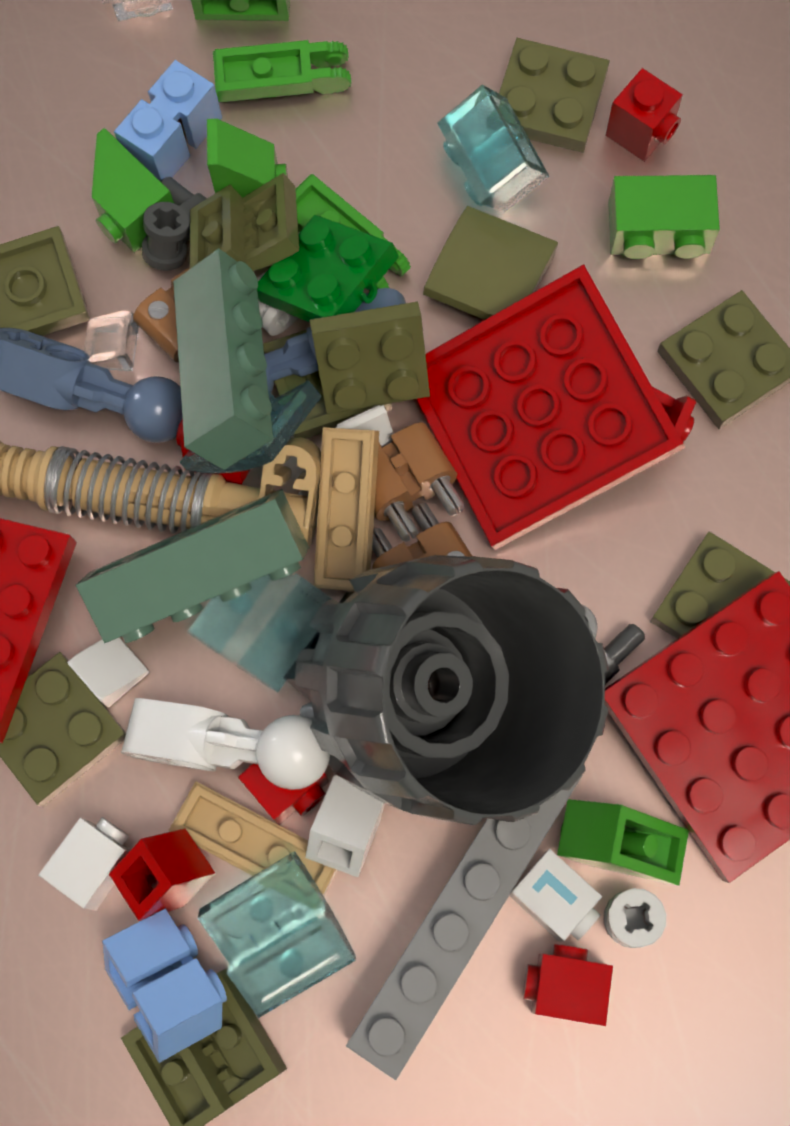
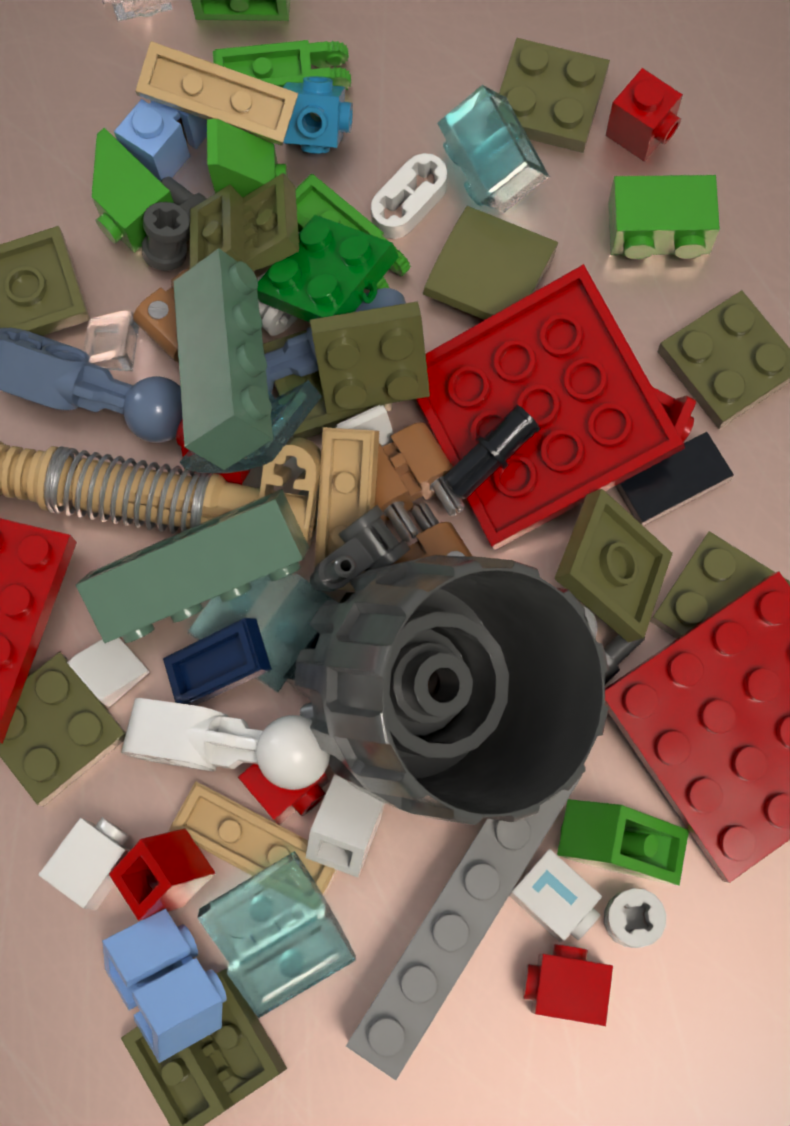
none -> tan plate [135,41,298,146]
none -> dark blue tile [163,618,272,706]
none -> dark azure brick [283,76,353,154]
none -> dark grey piece [310,505,410,592]
none -> white beam [371,153,447,239]
none -> black axle [443,404,540,499]
none -> olive plate [554,489,673,643]
none -> black tile [616,432,734,526]

